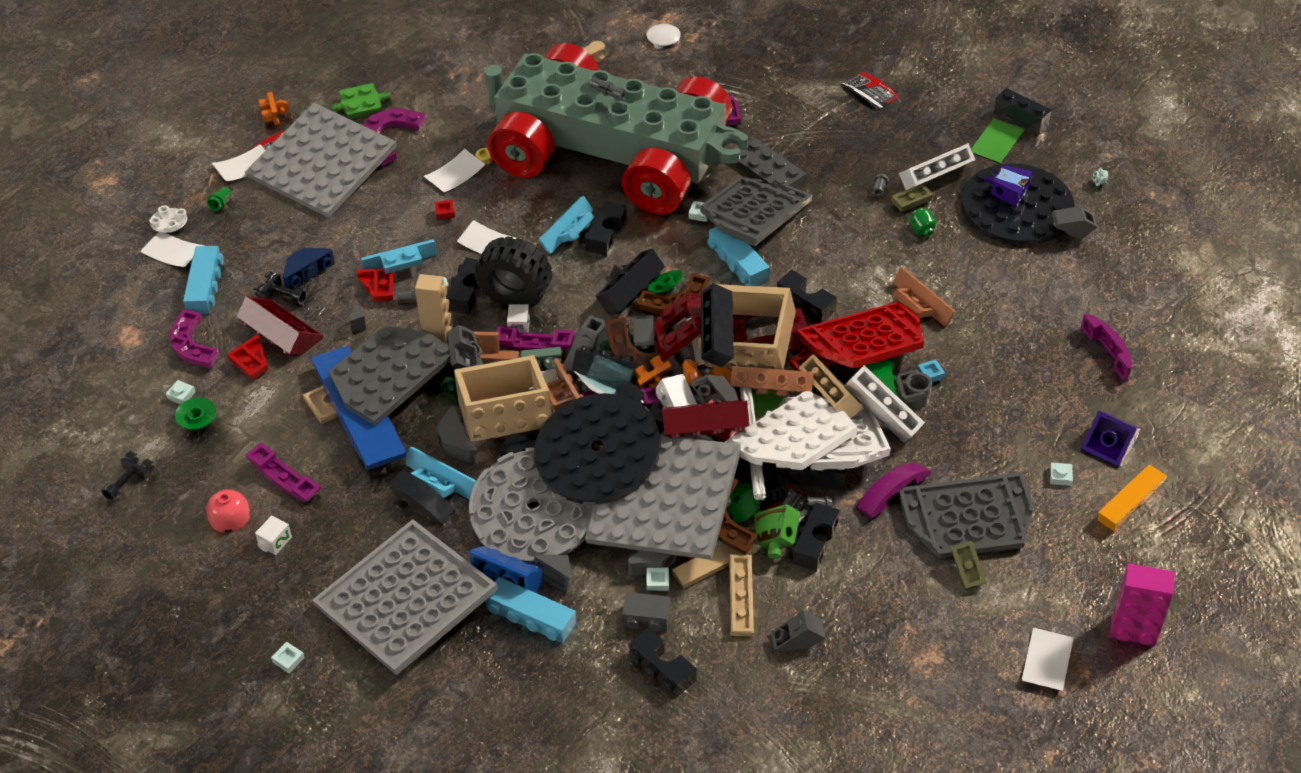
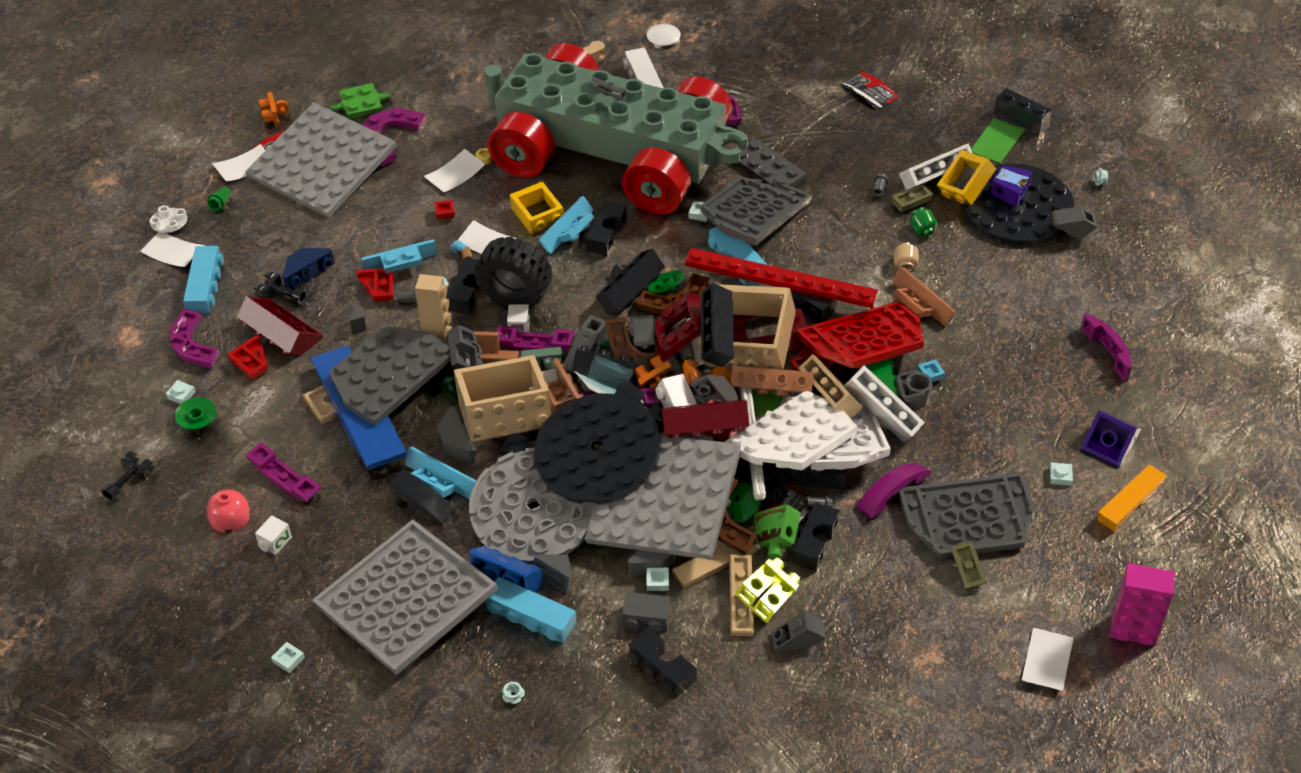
none -> arm [450,240,472,261]
none -> light aqua plate [502,682,525,704]
none -> yellow window [510,182,564,235]
none -> white brick [623,48,663,88]
none -> red plate [685,248,878,309]
none -> neon yellow hips [735,558,800,623]
none -> tan head [894,243,919,272]
none -> yellow window [937,150,996,205]

